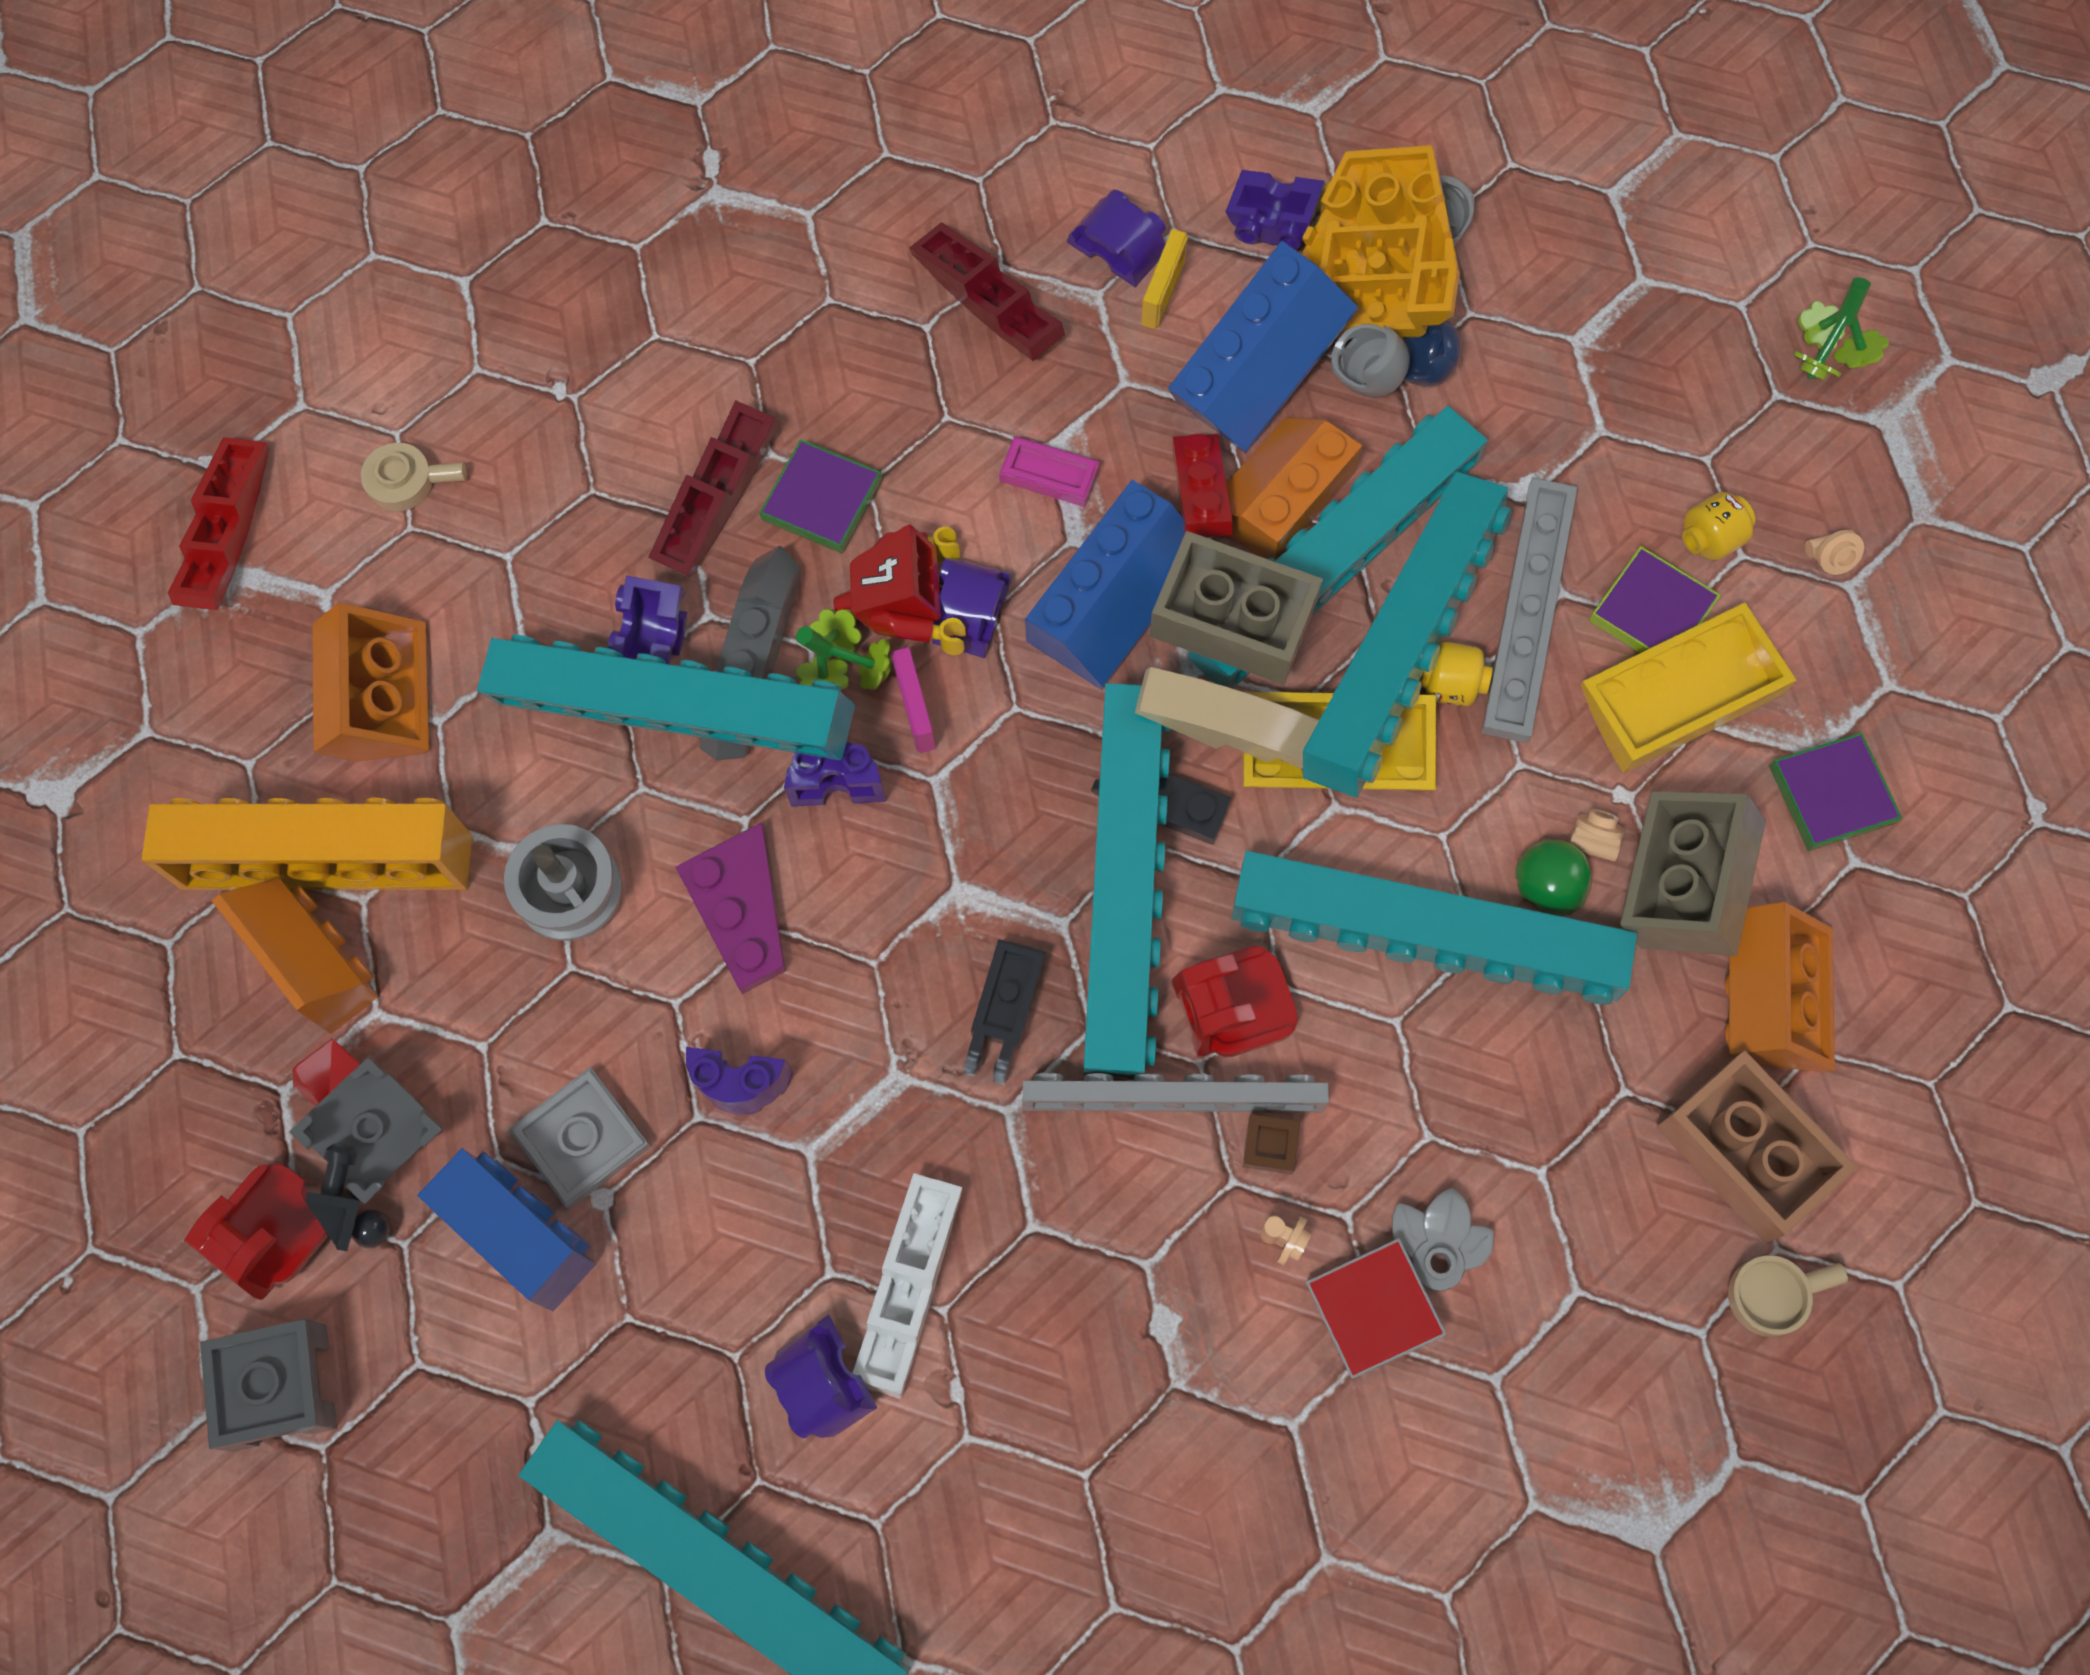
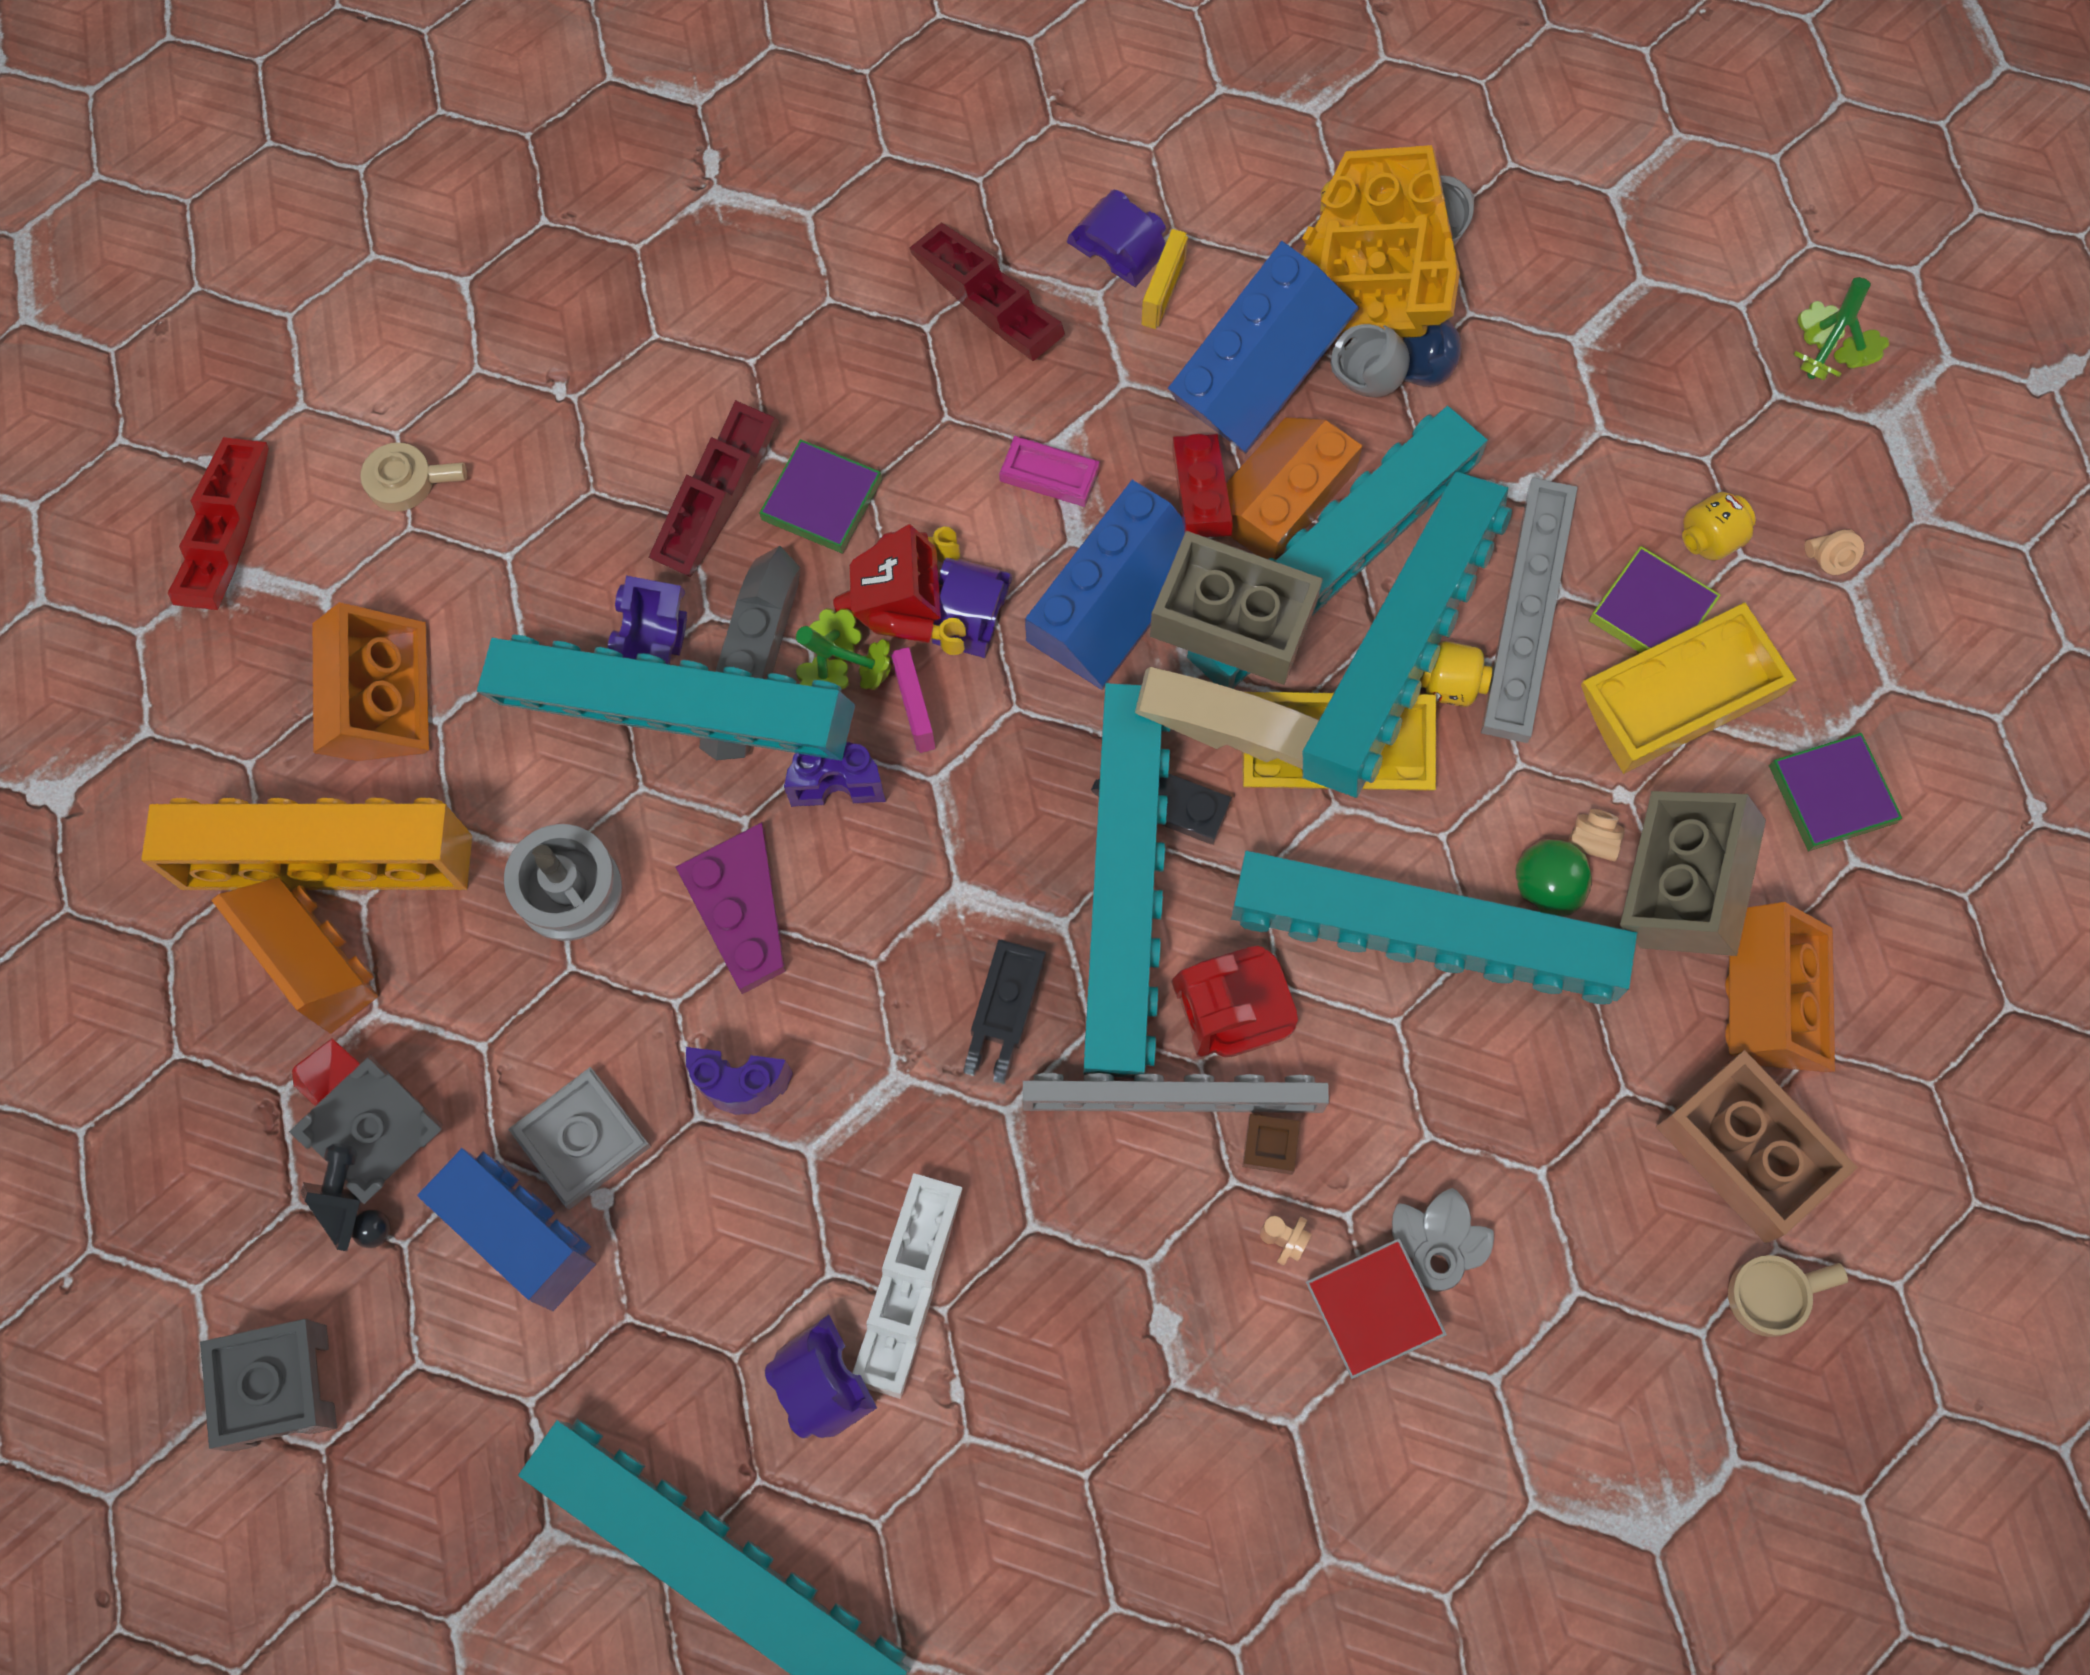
red piece [184,1164,328,1300] -> none
dark purple cylinder [1225,170,1325,250] -> none

